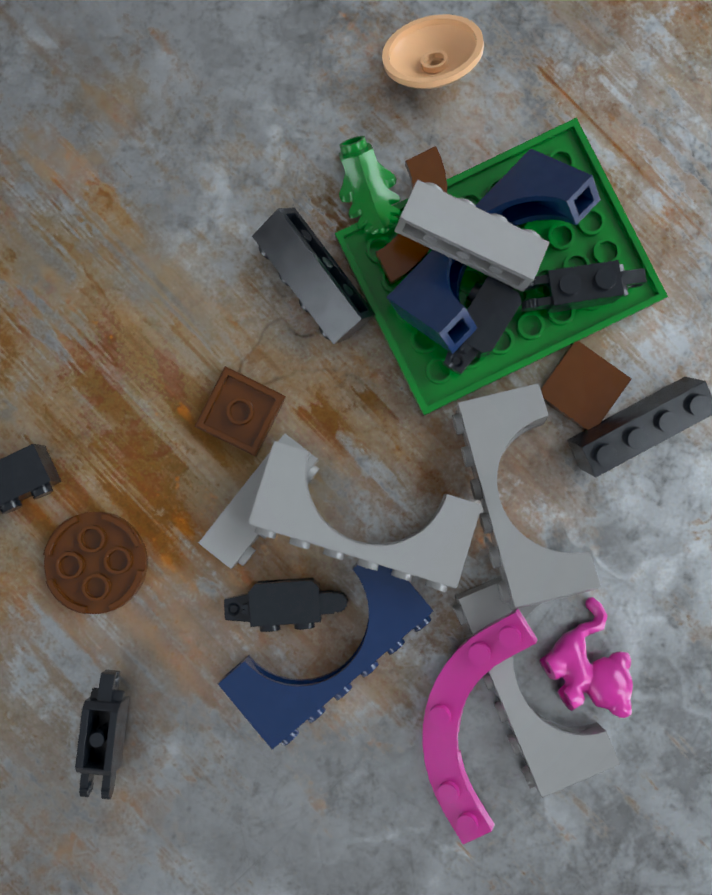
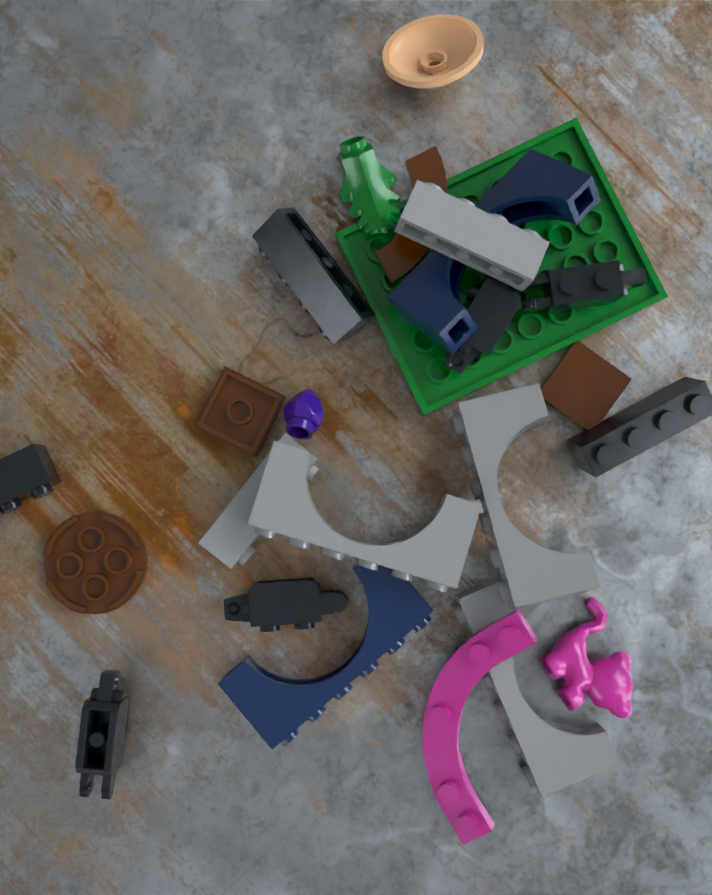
none -> dark purple rock [284,389,324,439]

